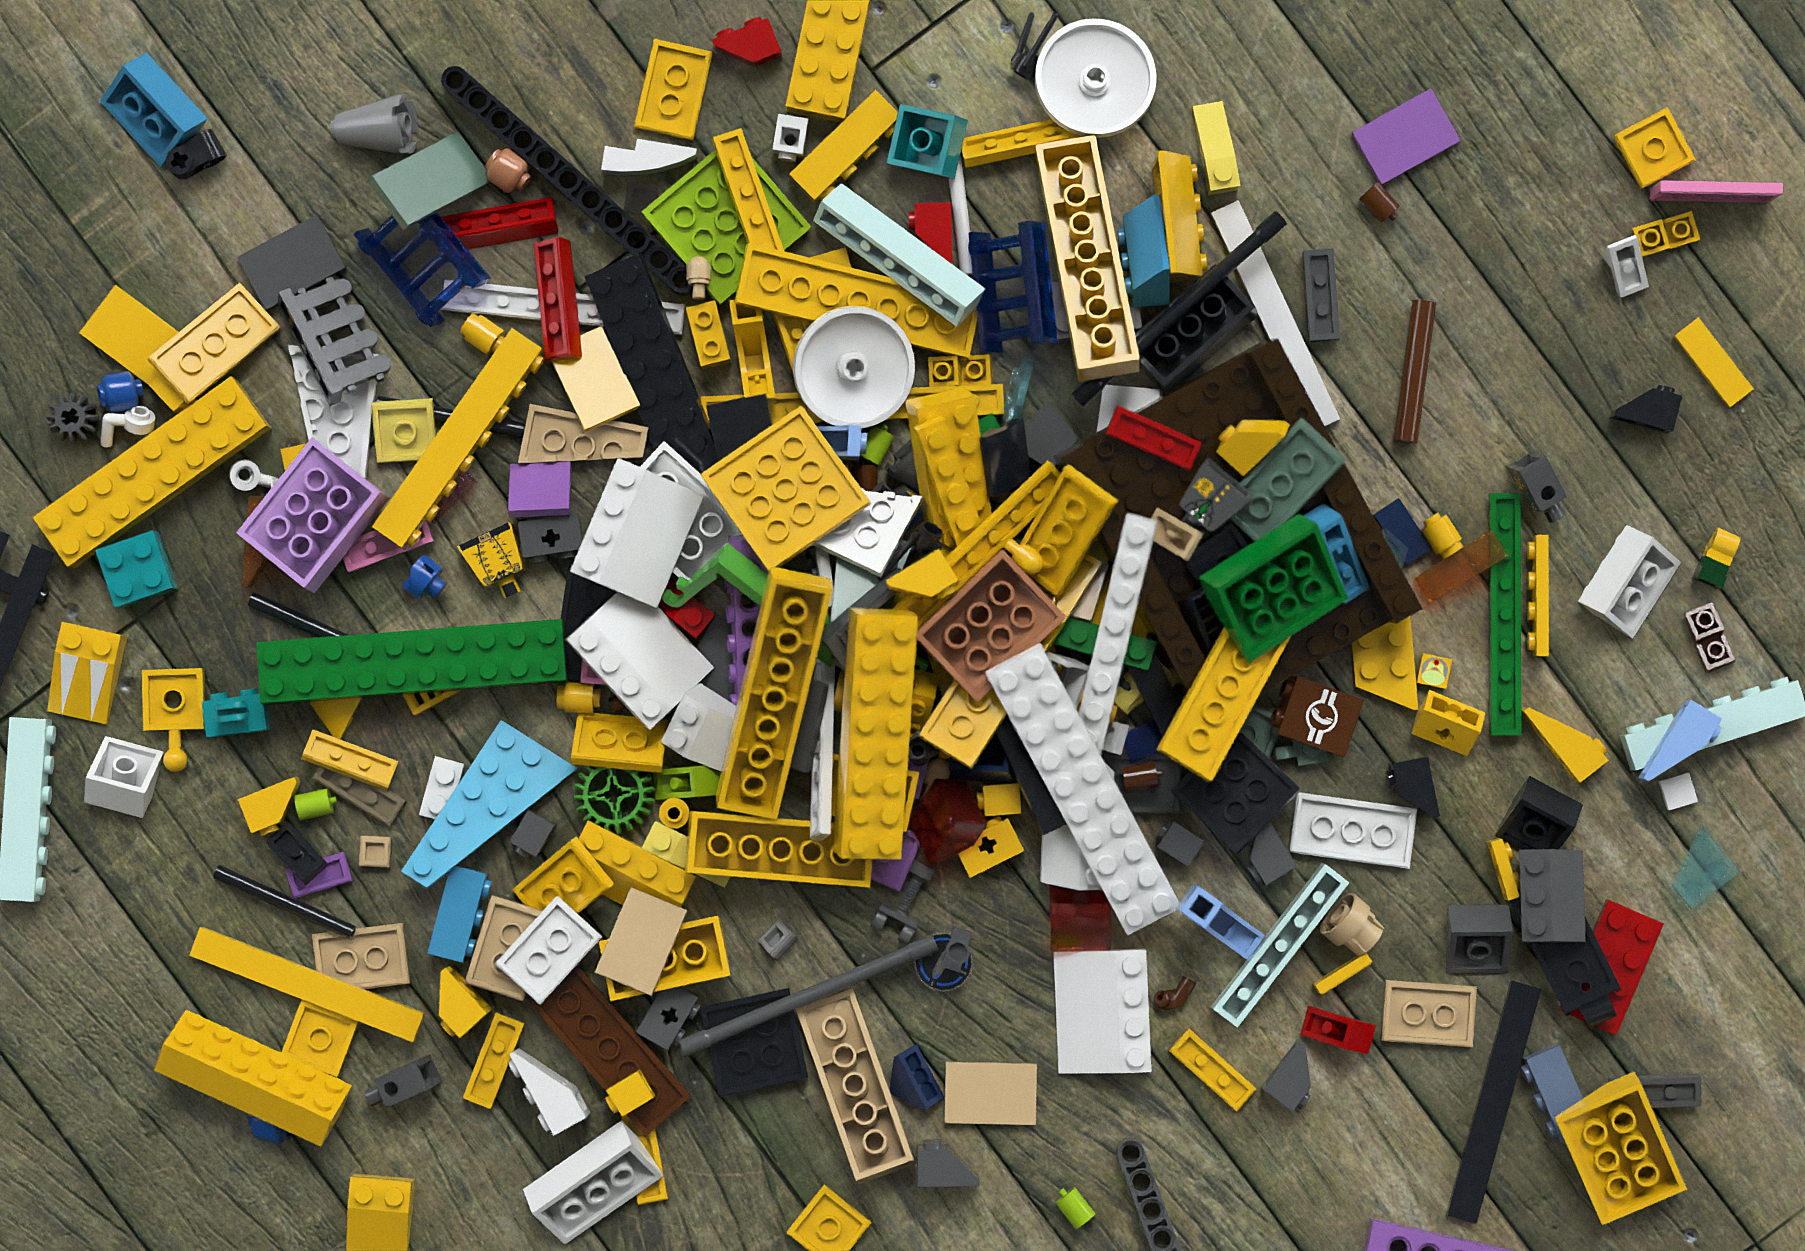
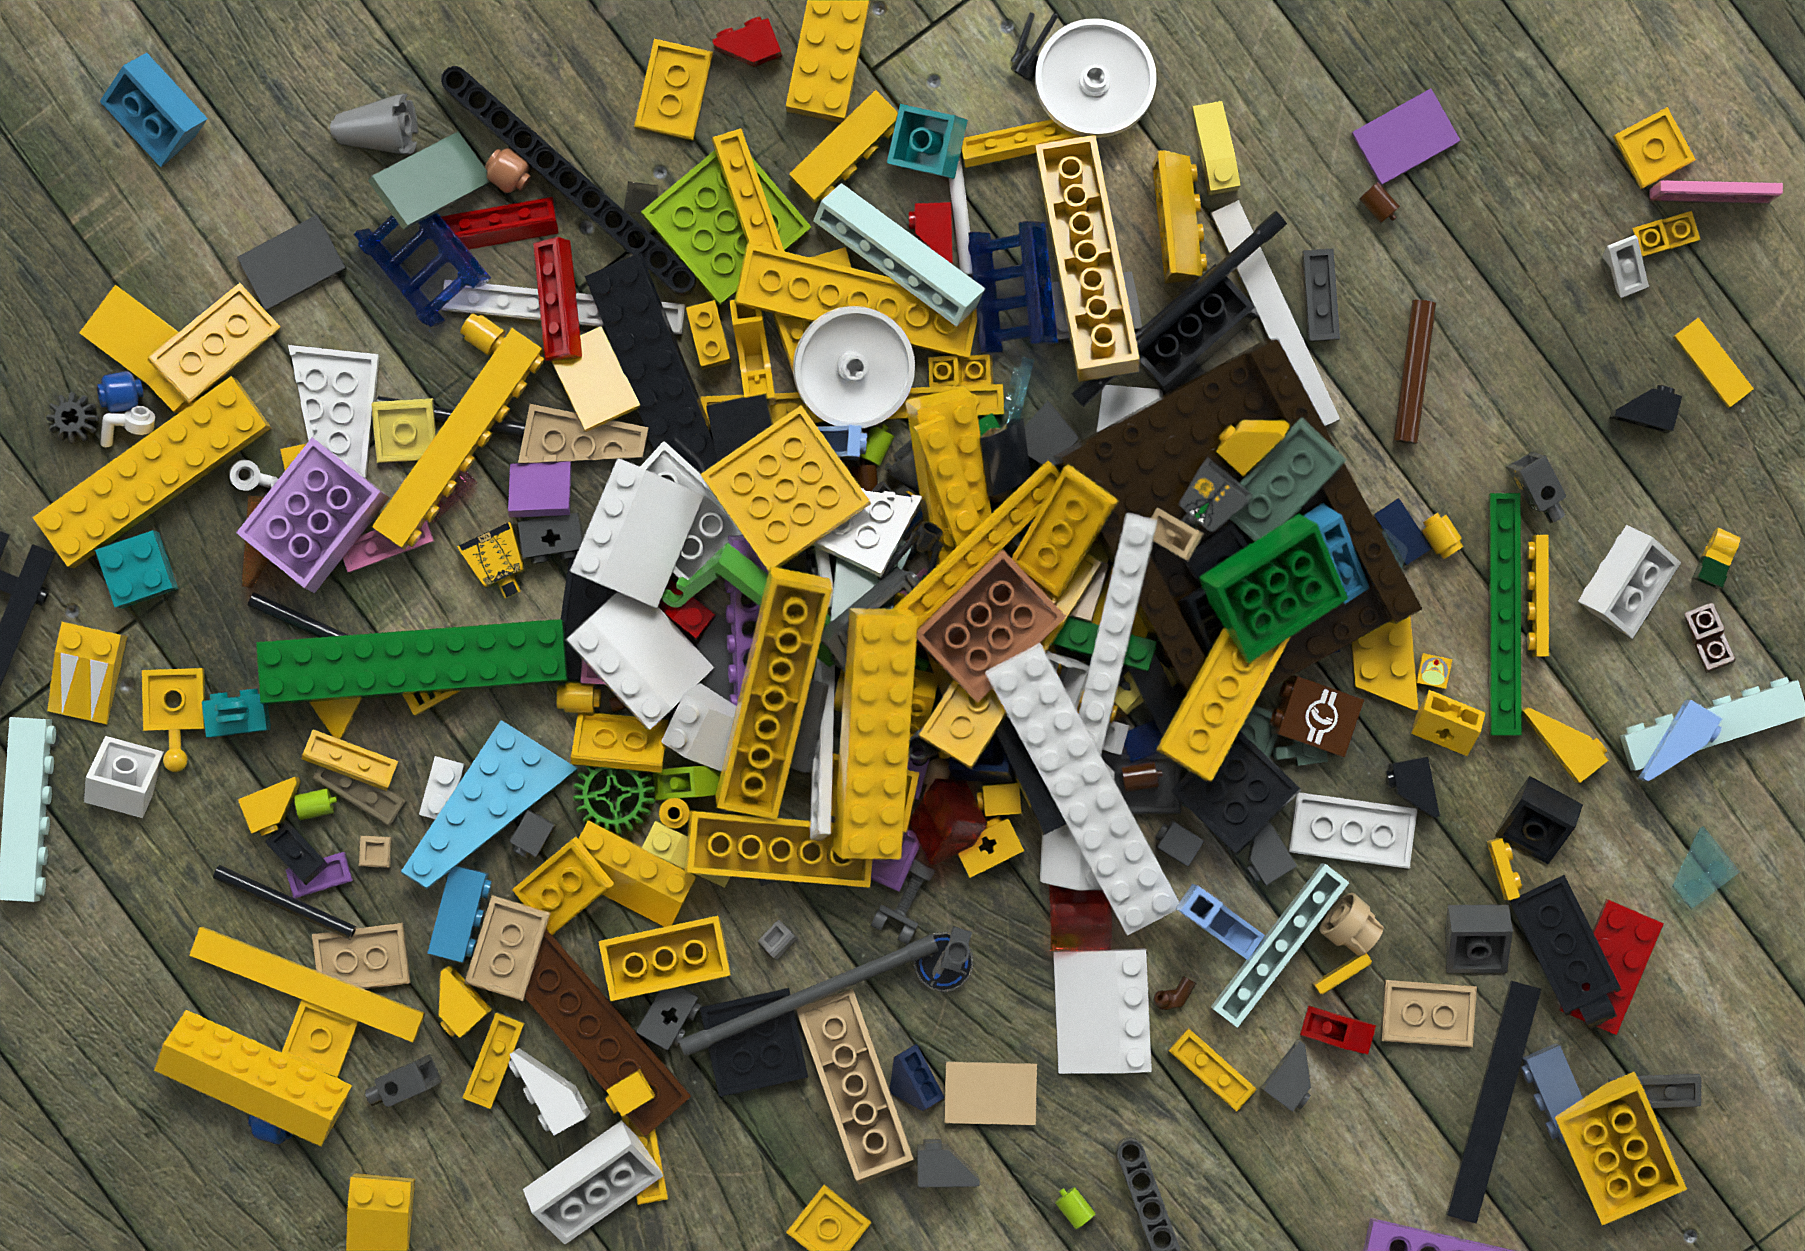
black piece [166,129,227,179] -> none
fence [277,276,391,406] -> none
blue piece [402,555,447,600] -> none
white tile [495,895,602,1004] -> none
tan tile [595,887,688,996] -> none
white slope [601,139,698,176] -> none
tan cylinder [686,256,711,299] -> none
white brick [773,114,809,162] -> none
yellow slope [886,549,959,600] -> none
yellow cylinder [1004,539,1043,575] -> none
red tile [1105,405,1202,471] -> none
dark azure slope [1117,195,1170,307] -> none
clear orange tile [1414,530,1508,604] -> none
dark grey slope [1519,849,1586,943] -> none
white tile [1658,773,1698,810] -> none

